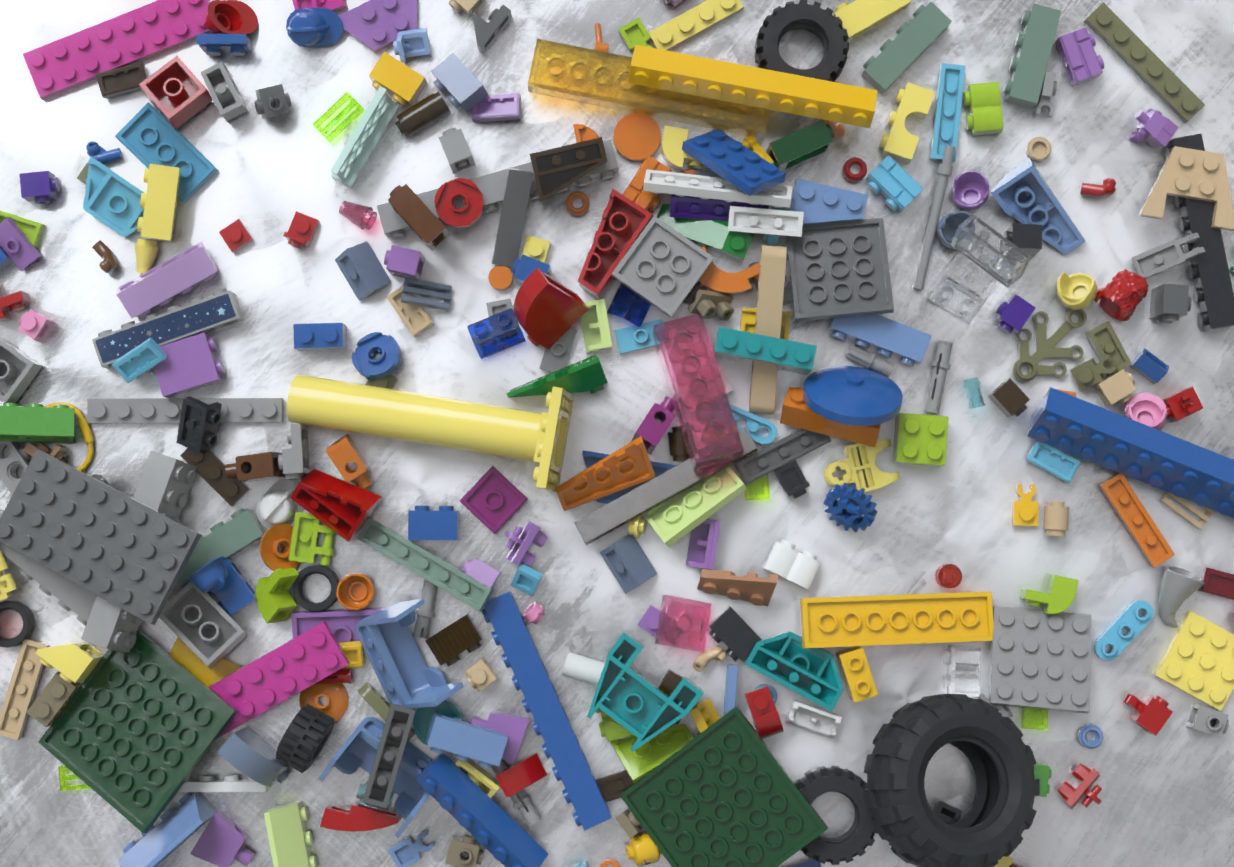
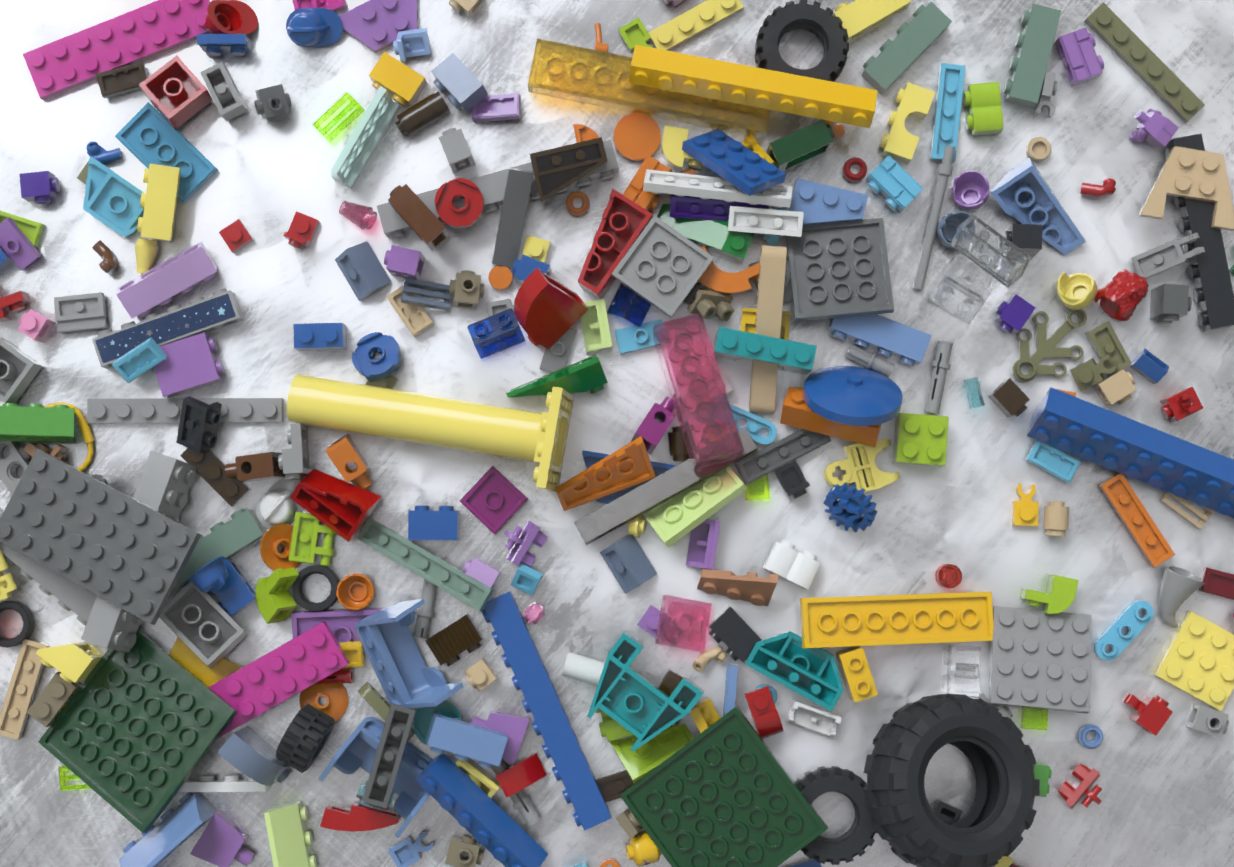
dark grey slope [473,4,512,54] -> none
bright pink helmet [1124,393,1167,431] -> none
none -> light grey plate [54,292,108,333]
none -> dark tan brick [449,270,485,310]

